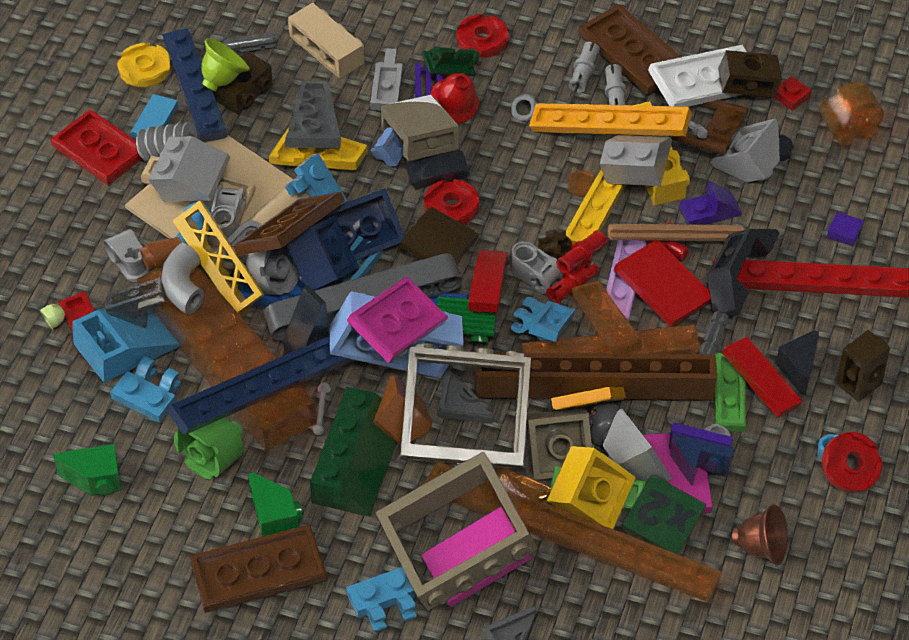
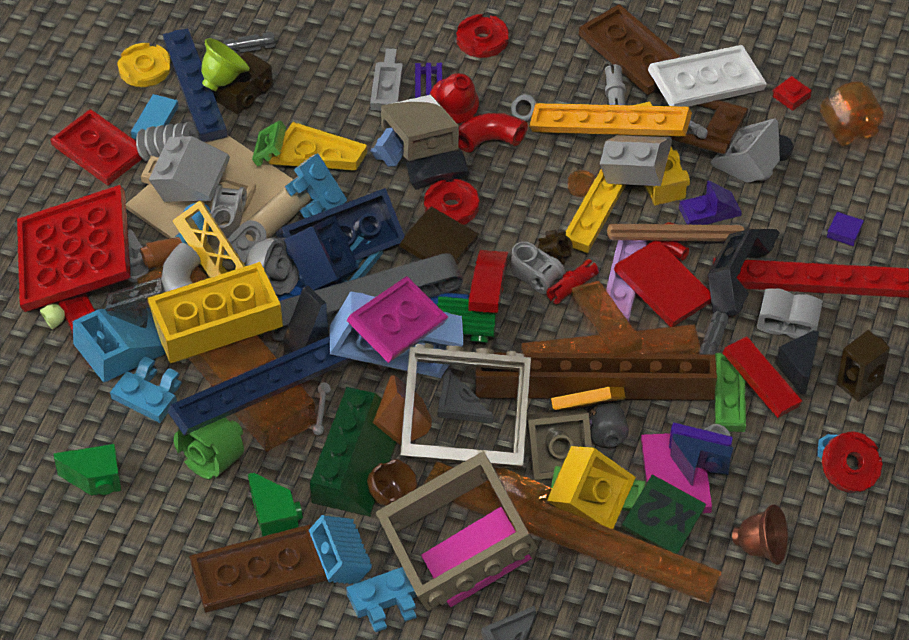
reddish brown plate [233,192,345,256] -> none
dark grey wing [285,81,341,149] -> none
tan brick [288,3,364,79] -> none
dark green hinge [422,46,480,76] -> none
dark azure plate [511,297,575,342] -> none
red pin [556,230,607,275] -> none
light grey pin [569,42,600,93] -> none
light grey slope [603,408,672,482] -> none
dark brown brick [718,50,782,97] -> none
none -> red plate [17,185,131,312]
none -> yellow slope [148,262,283,363]
none -> bright green tile [252,121,287,166]
none -> dark azure brick [309,515,372,584]
none -> reddish brown hair [367,459,418,506]
none -> red cylinder [458,113,528,152]
none -> light grey brick [757,288,823,339]

